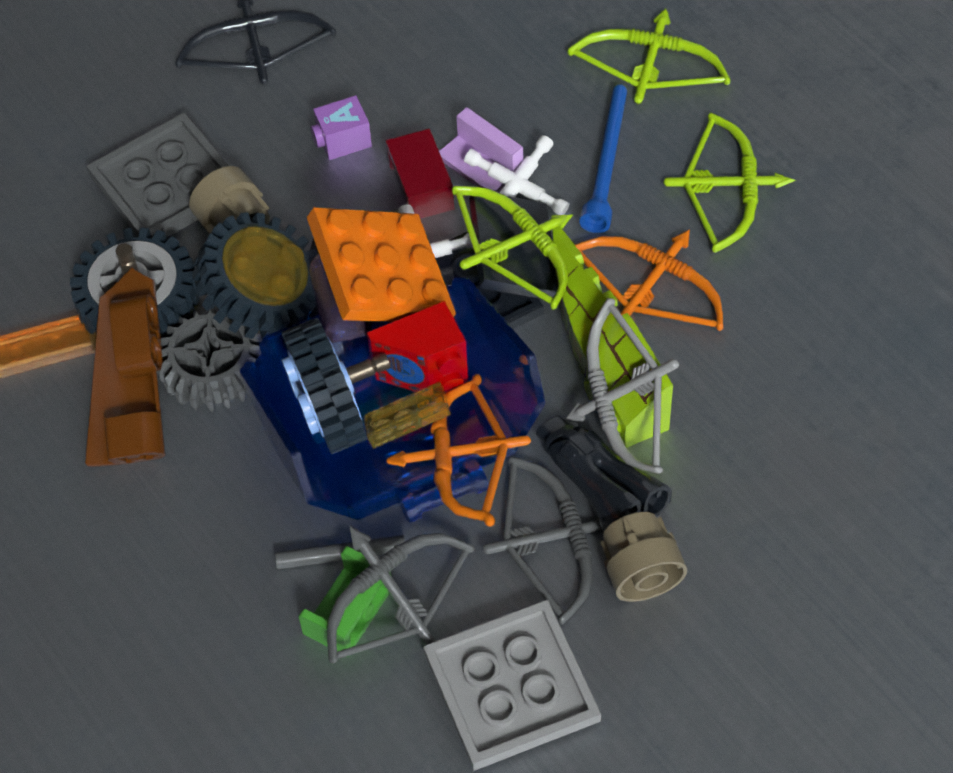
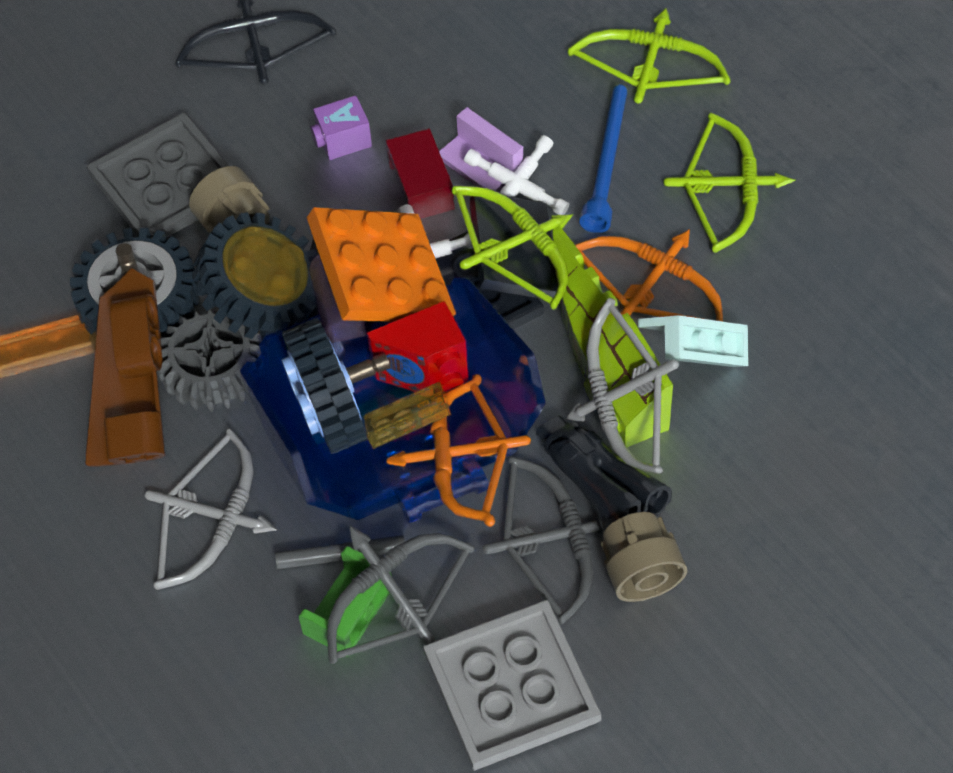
none -> light grey piece [144,428,277,590]
none -> light aqua panel [638,315,748,367]

